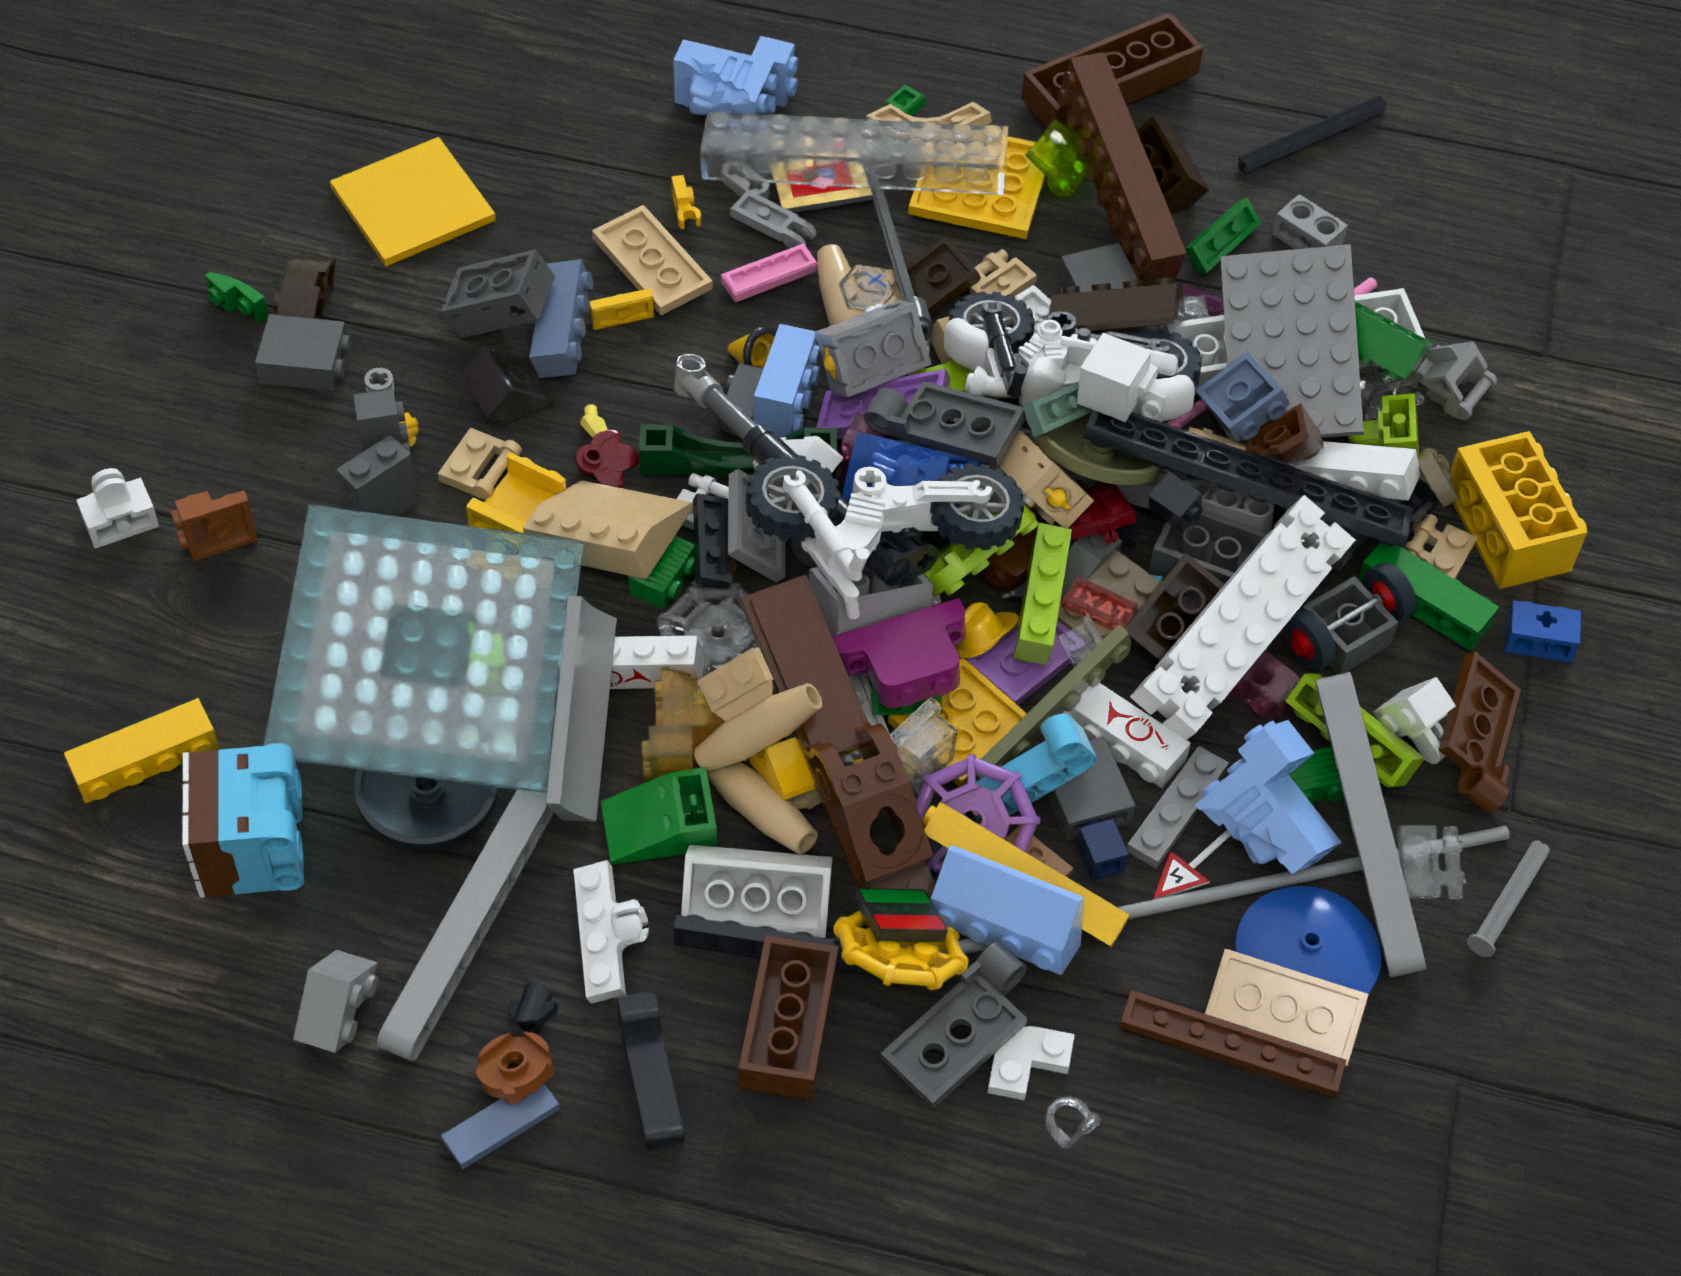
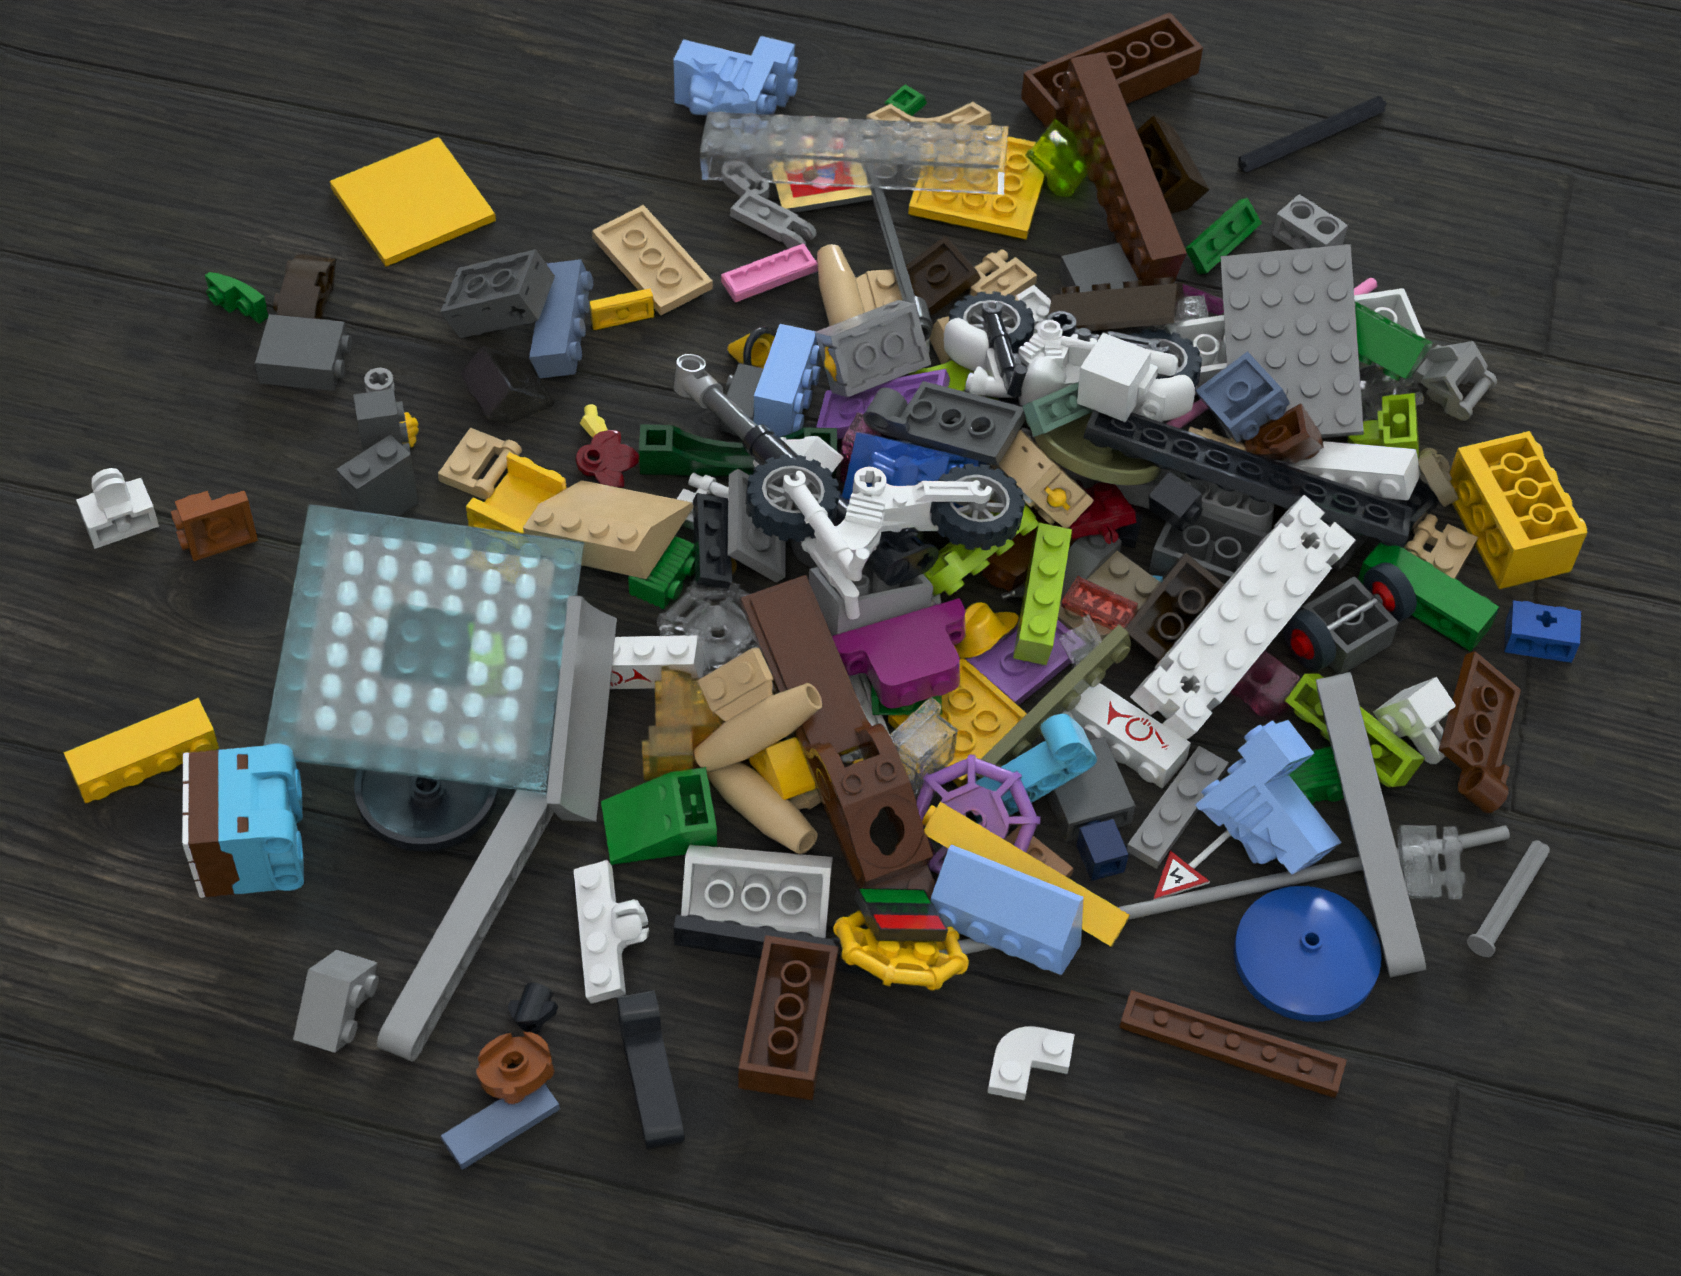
yellow plate [671,175,701,229] -> none
clear brick [838,264,894,312] -> none
dark grey hinge [881,941,1027,1109] -> none
clear piece [1045,1097,1101,1149] -> none
tan tile [1205,949,1369,1066] -> none

